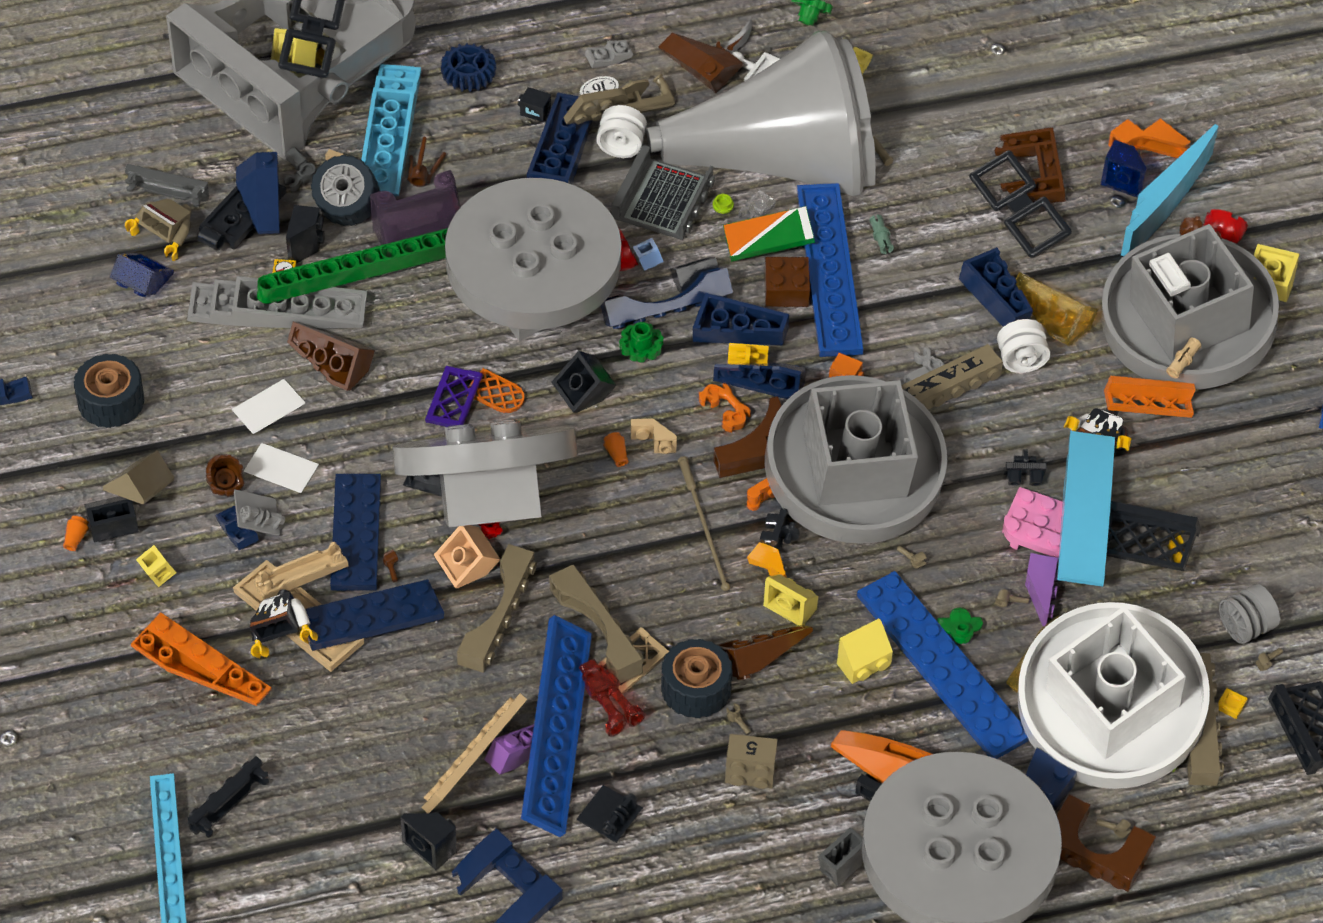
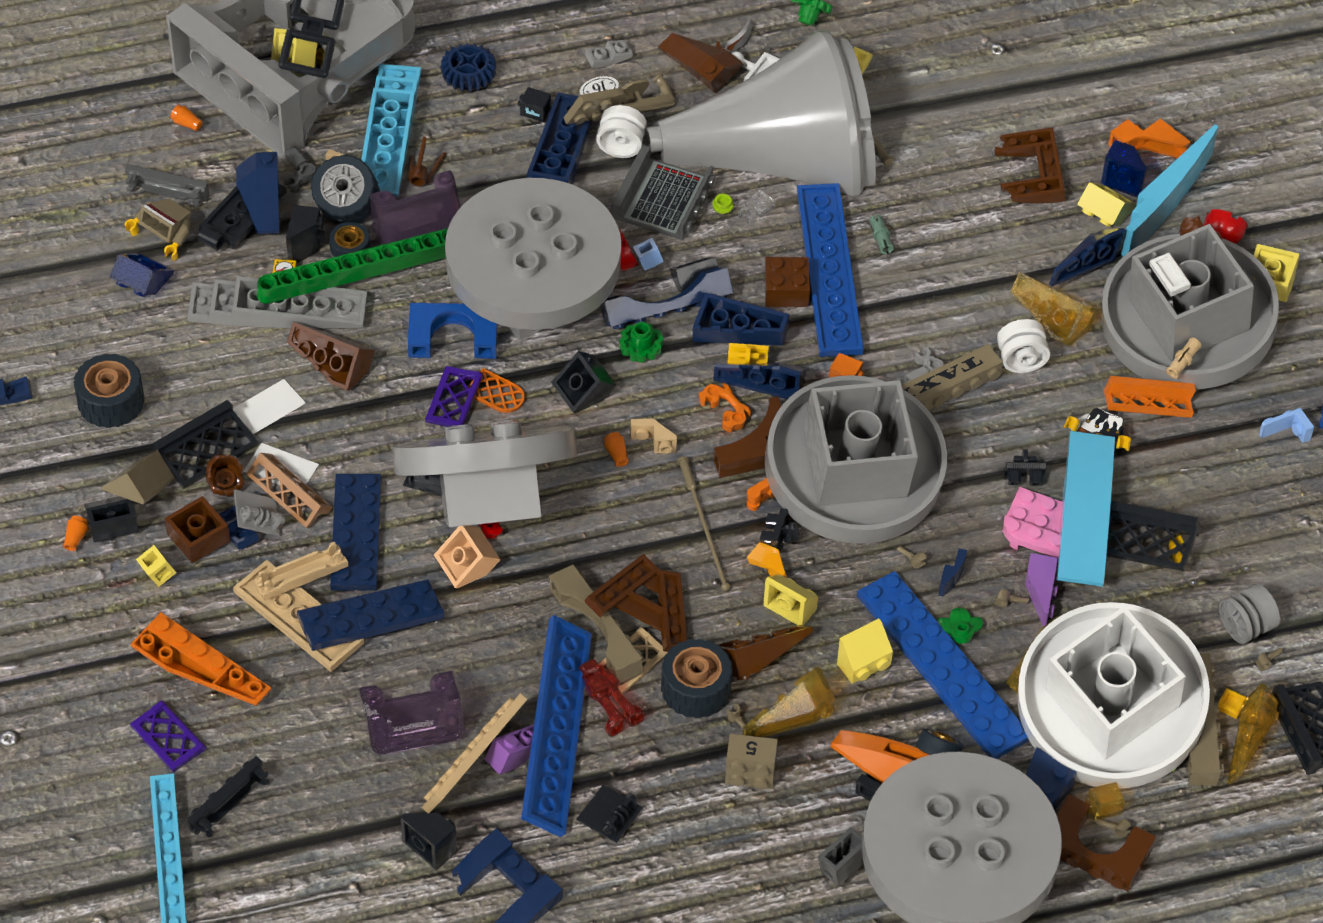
torso [249,589,318,659] -> none
reddish brown hand [383,550,398,582] -> none
dark tan arch [457,544,537,673] -> none
tile [723,206,815,262] -> none
dark blue wedge [959,247,1033,327] -> none
black bar [969,150,1072,258] -> none
none -> dark purple window [130,700,206,773]
none -> black fence [153,399,258,489]
none -> reddish brown brick [164,496,230,564]
none -> orange cone [170,104,203,132]
none -> medium nougat fence [246,452,333,528]
none -> wheel [329,222,371,257]
none -> clear purple windscreen [359,671,465,755]
none -> blue arch [408,302,497,359]
none -> reddish brown plate [584,554,687,652]
none -> clear yellow wedge [743,666,835,737]
none -> black wheel [916,728,964,755]
none -> dark blue slope [939,548,967,597]
none -> dark blue wedge [1049,228,1126,287]
none -> light yellow slope [1077,182,1137,227]
none -> clear yellow brick [1085,782,1124,820]
none -> clear yellow wedge [1227,683,1279,785]
none -> light blue bracket [1259,408,1314,443]

